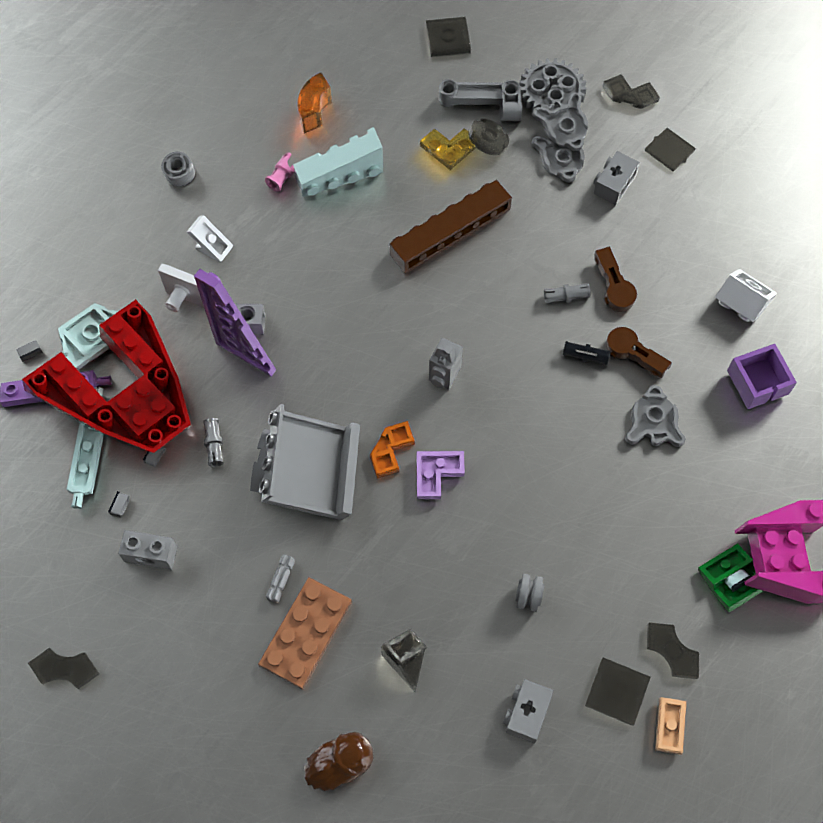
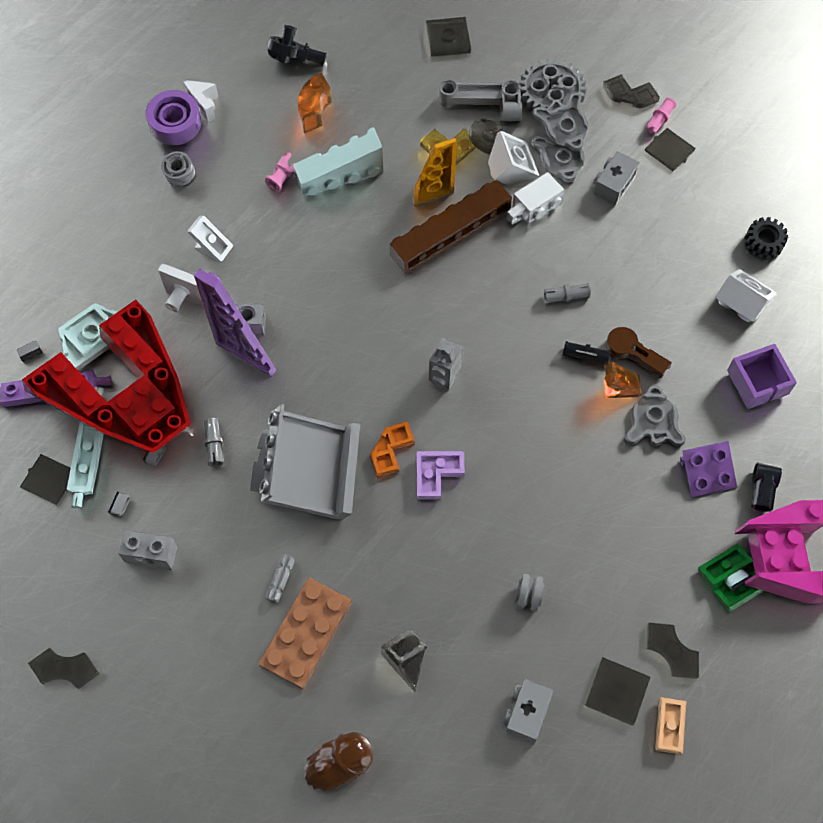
reddish brown piece [594,246,637,312] -> none
none -> clear smoke piece [20,454,71,505]
none -> medium lavender piece [146,90,201,145]
none -> white slope [184,80,218,123]
none -> black pin [267,25,327,66]
none -> light orange wedge [413,138,457,206]
none -> white slope [488,131,539,185]
none -> white hinge [507,172,564,224]
none -> clear orange slope [604,362,642,398]
none -> bright pink axle [646,97,677,134]
none -> medium lavender hinge [680,441,737,497]
none -> black tyre [744,217,788,260]
none -> black piece [751,462,782,512]

